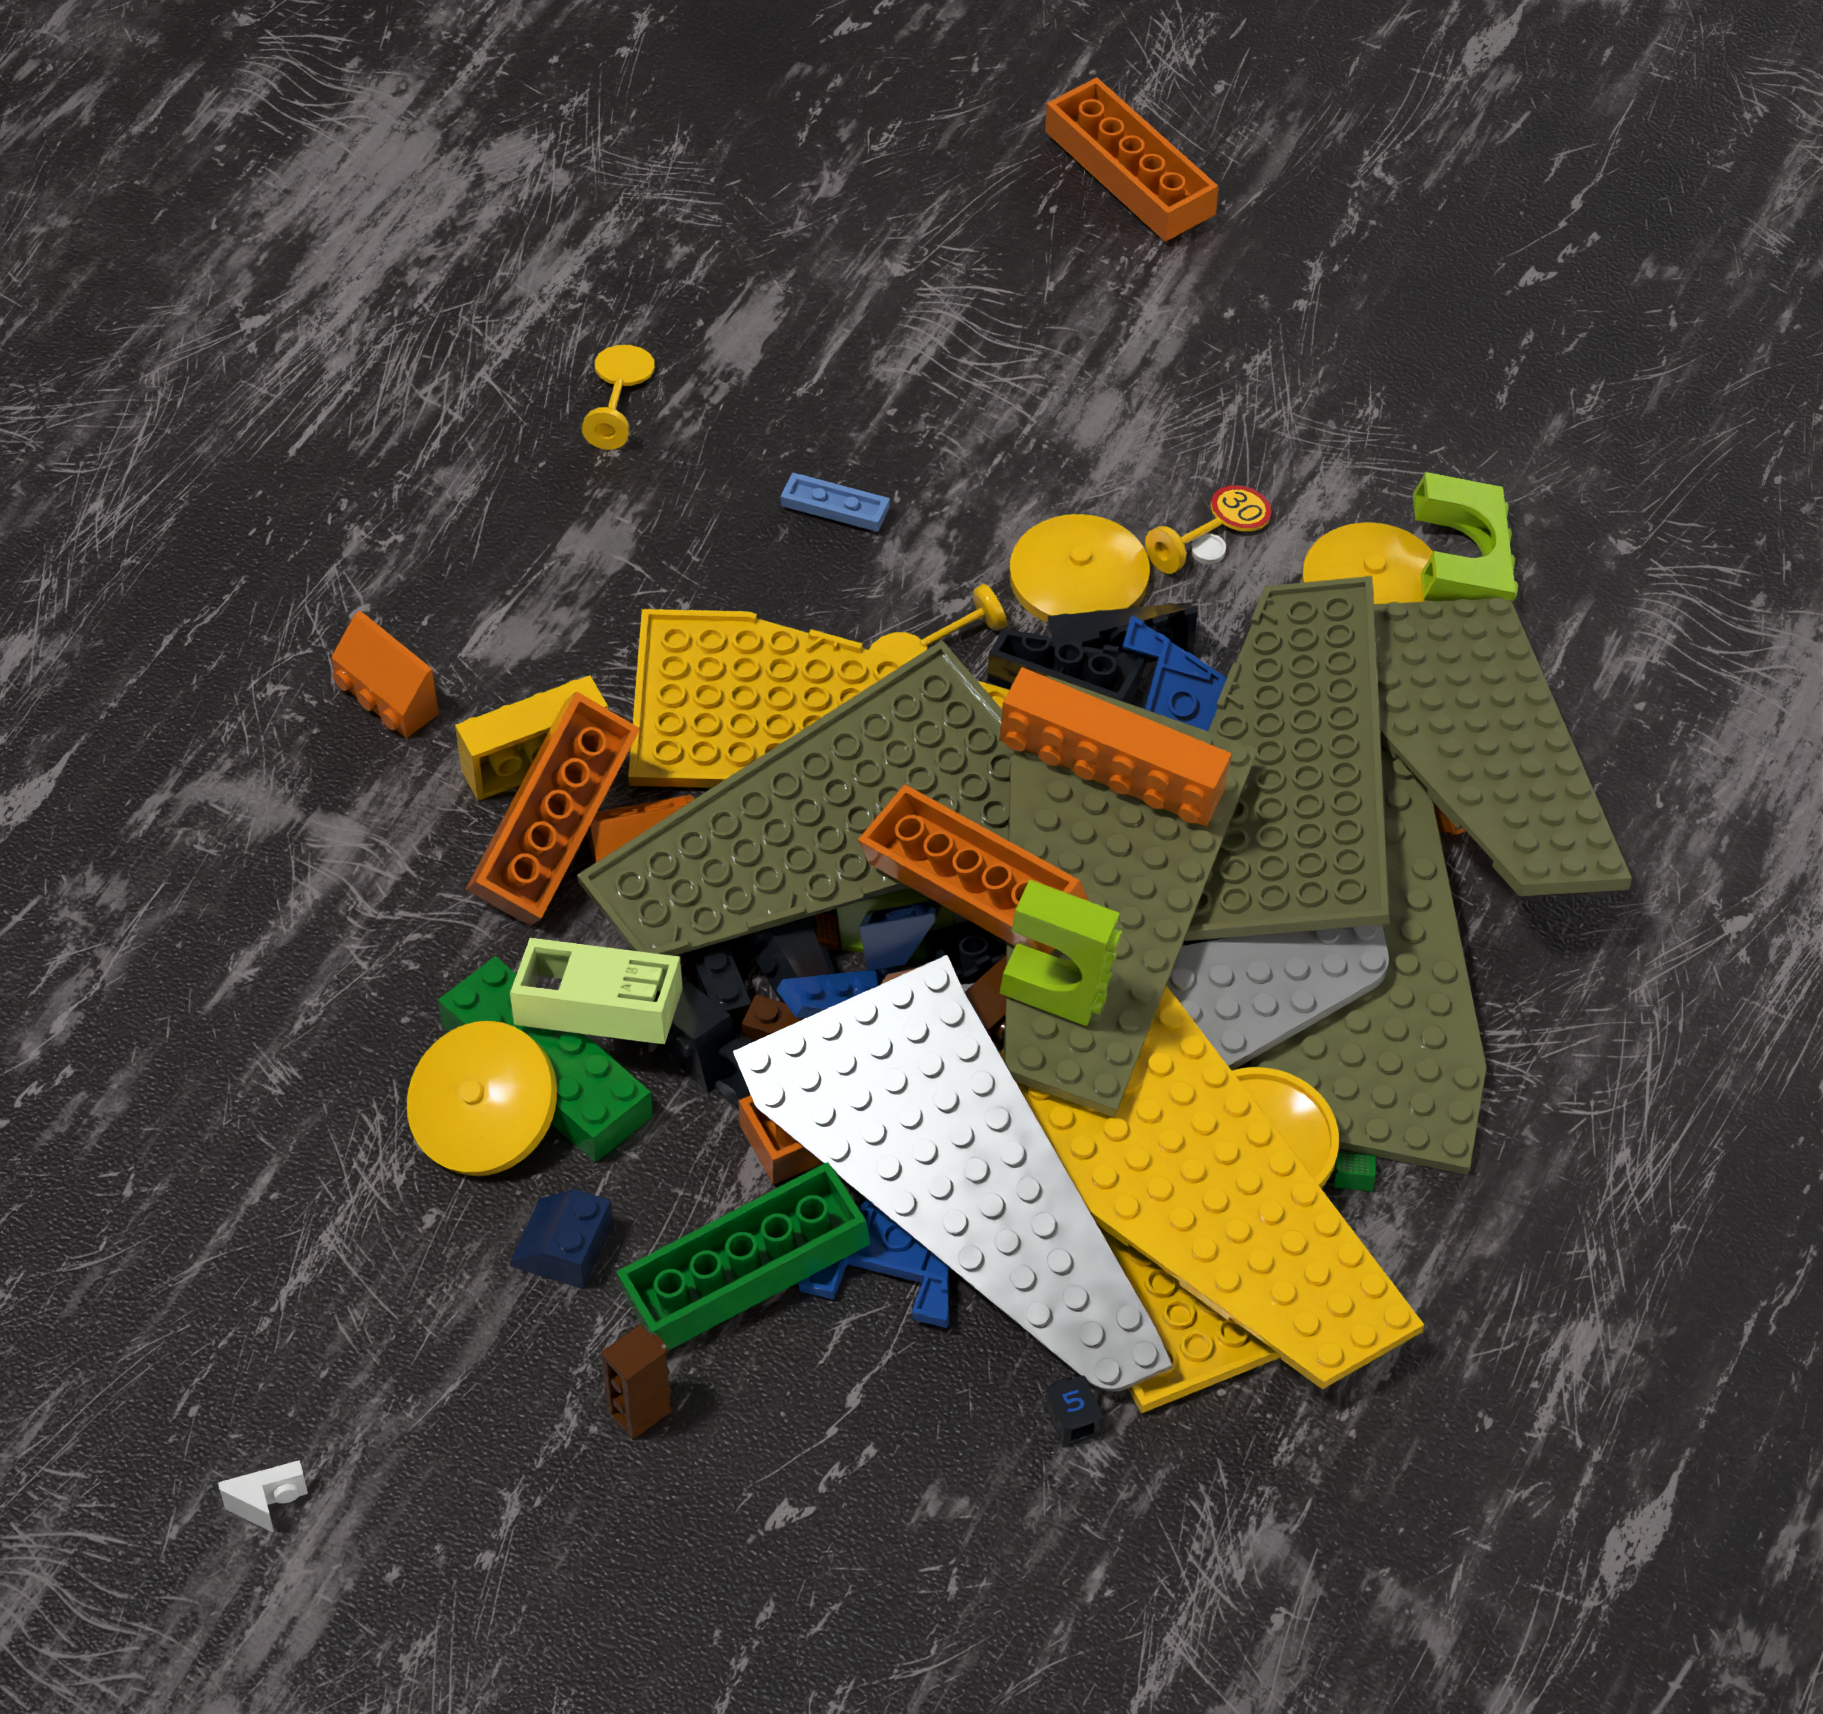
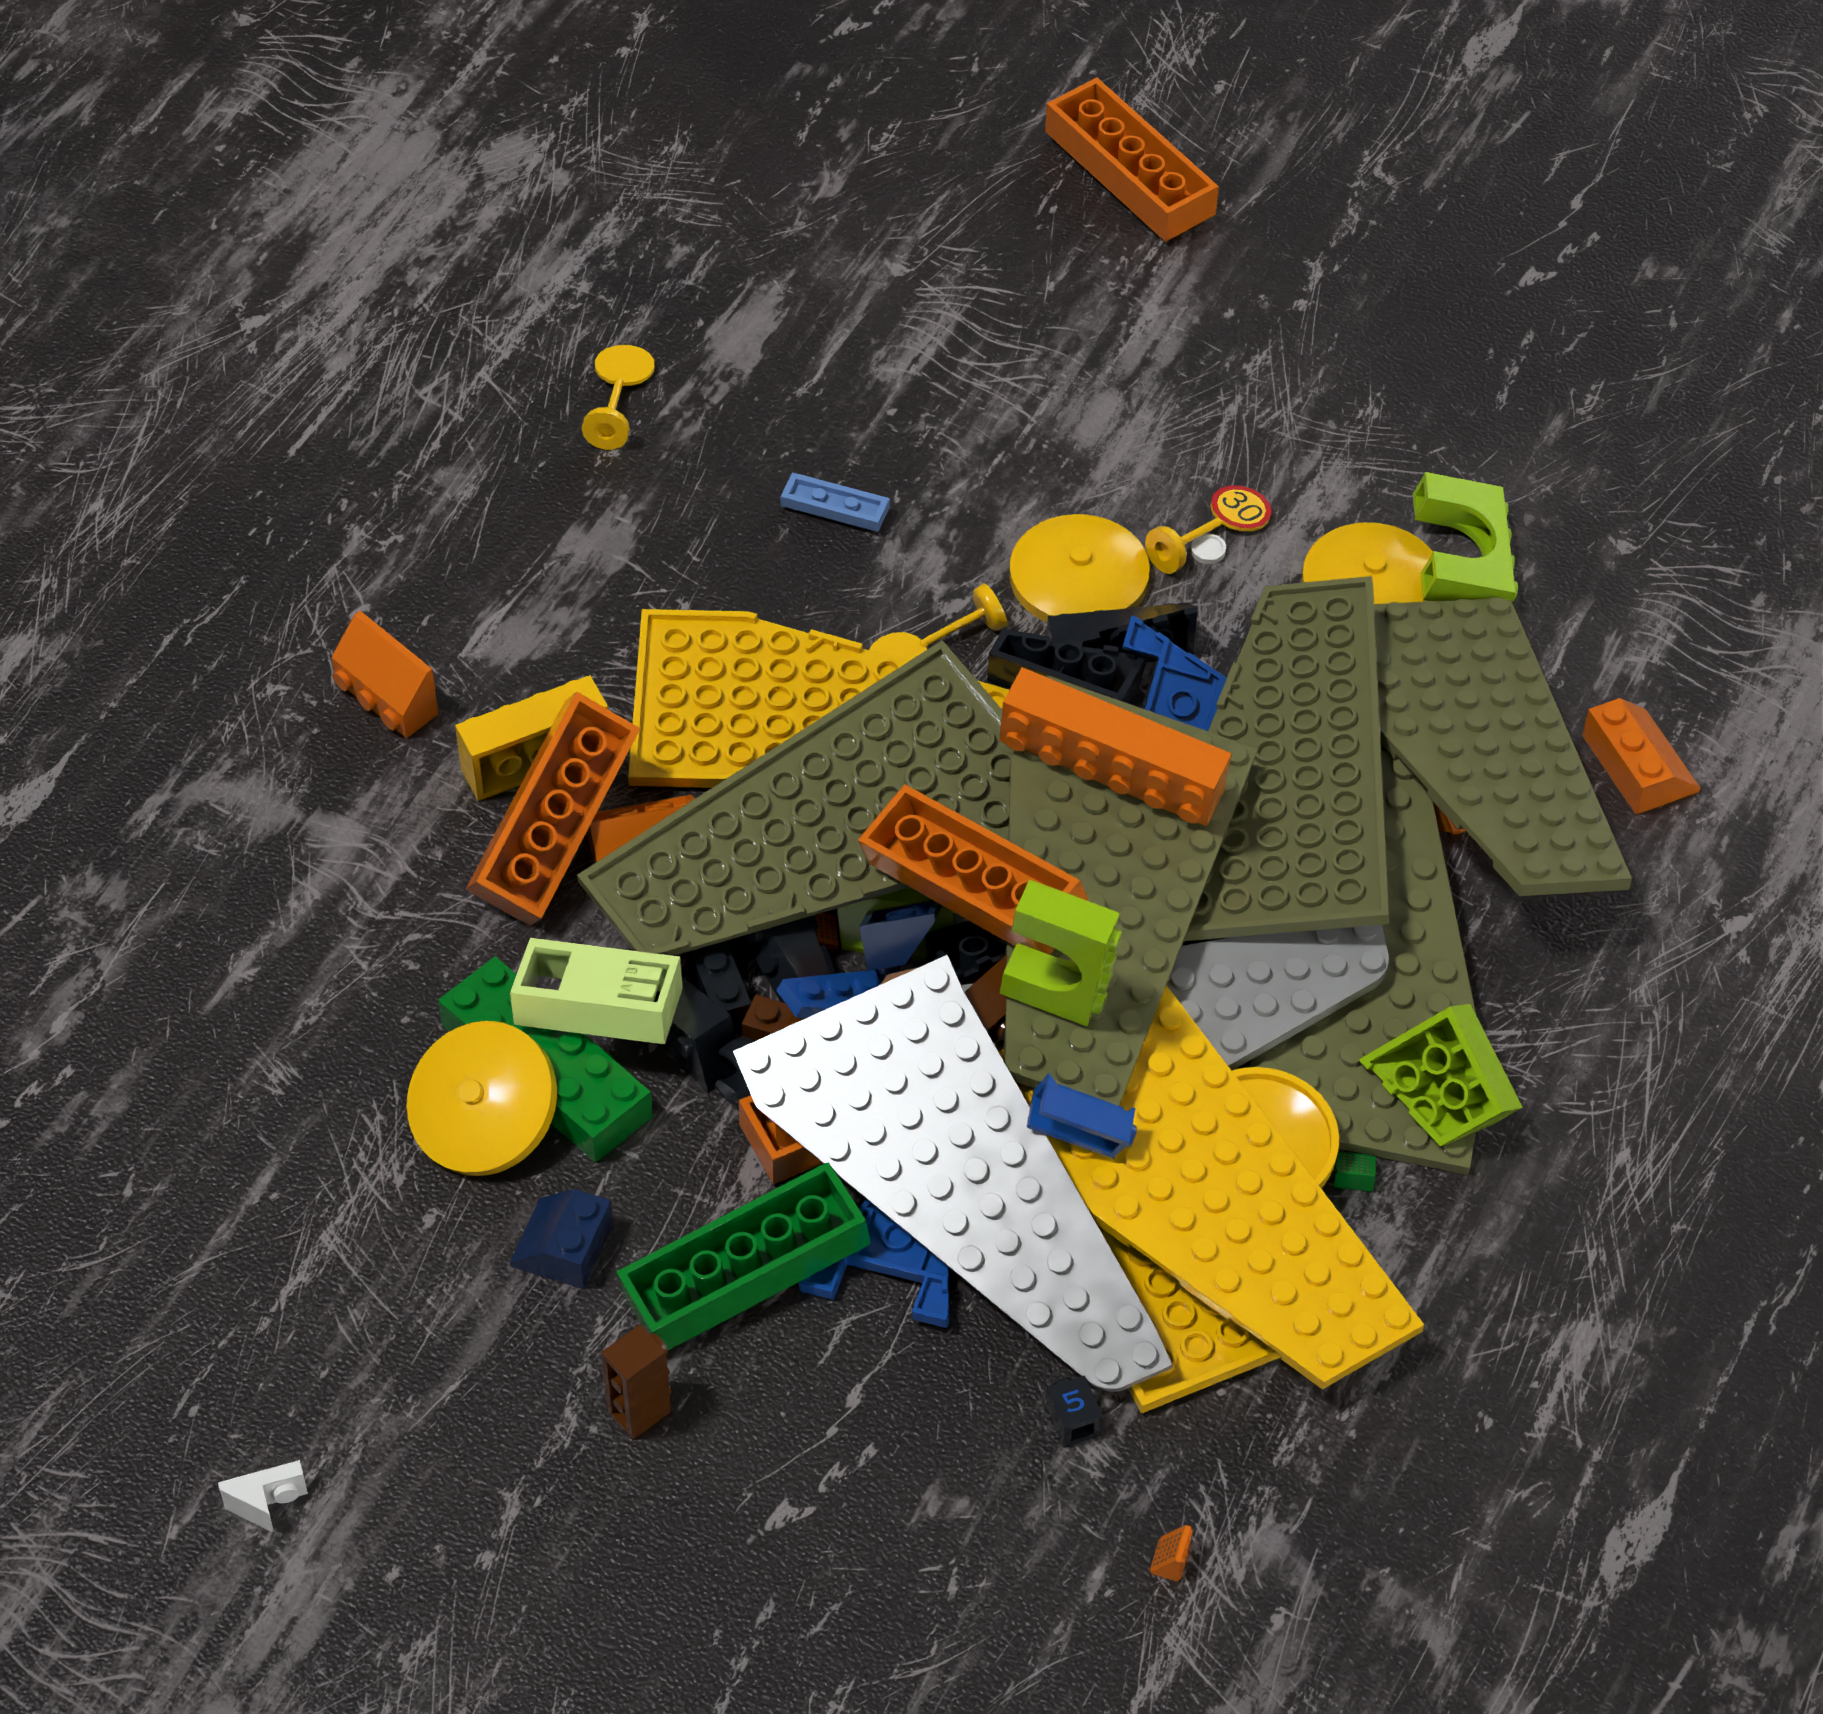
none -> blue window [1026,1073,1137,1159]
none -> orange slope [1150,1525,1193,1582]
none -> lime wedge [1358,1004,1523,1146]
none -> orange slope [1582,698,1700,815]

